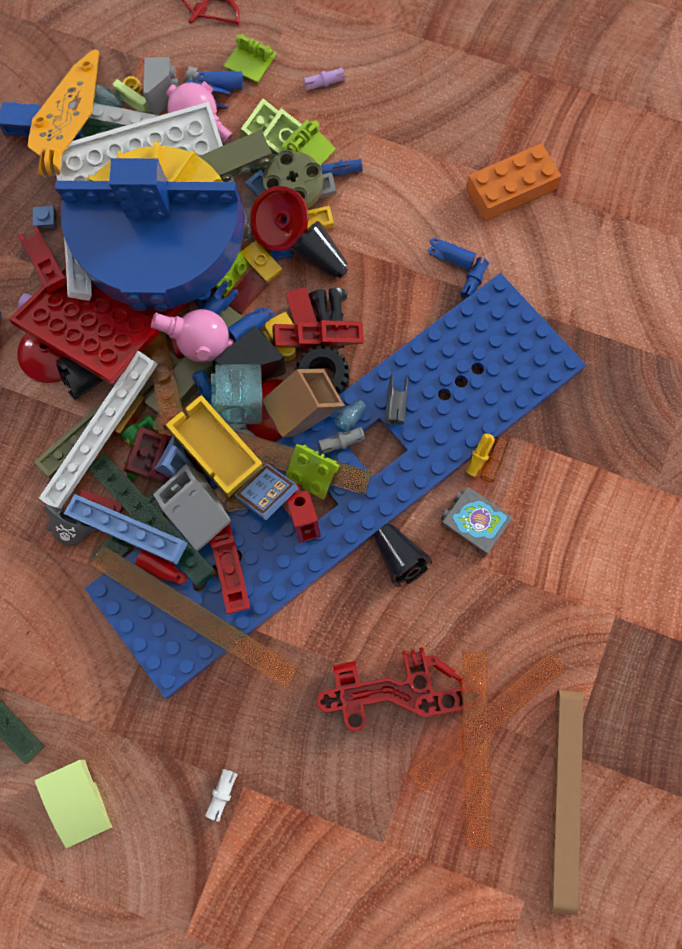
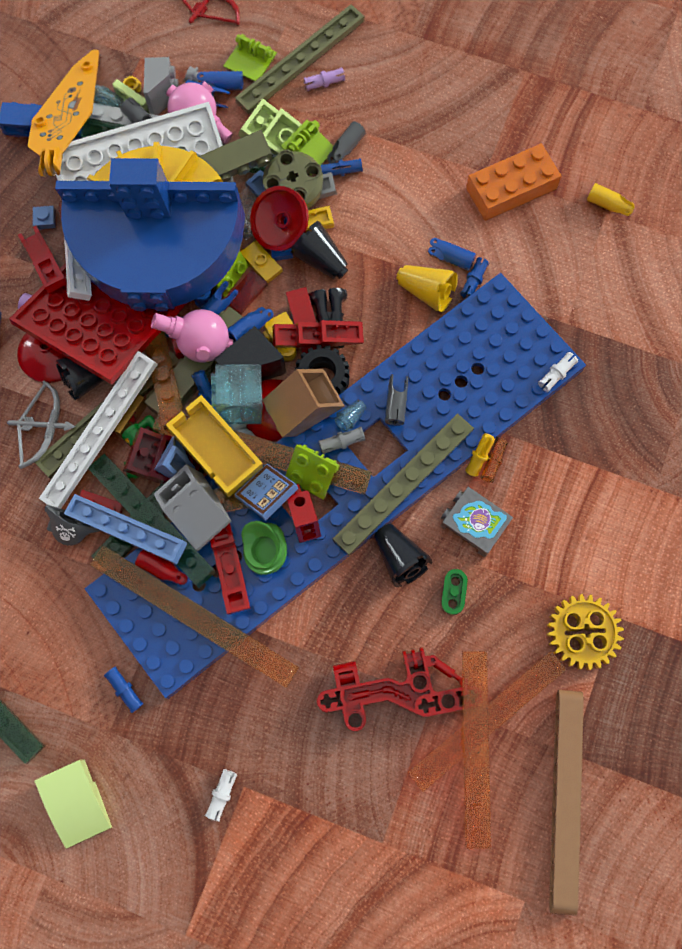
none -> light grey piece [7,381,76,469]
none -> blue pin [104,667,144,713]
none -> dark grey piece [120,98,152,123]
none -> olive plate [235,4,364,115]
none -> bright green piece [241,521,287,575]
none -> dark grey piece [327,121,366,163]
none -> olive plate [333,413,474,556]
none -> yellow cone [396,265,458,312]
none -> green plate [441,569,468,616]
none -> white pin [538,352,578,392]
none -> yellow gear [547,594,624,670]
none -> yellow piece [587,183,635,216]

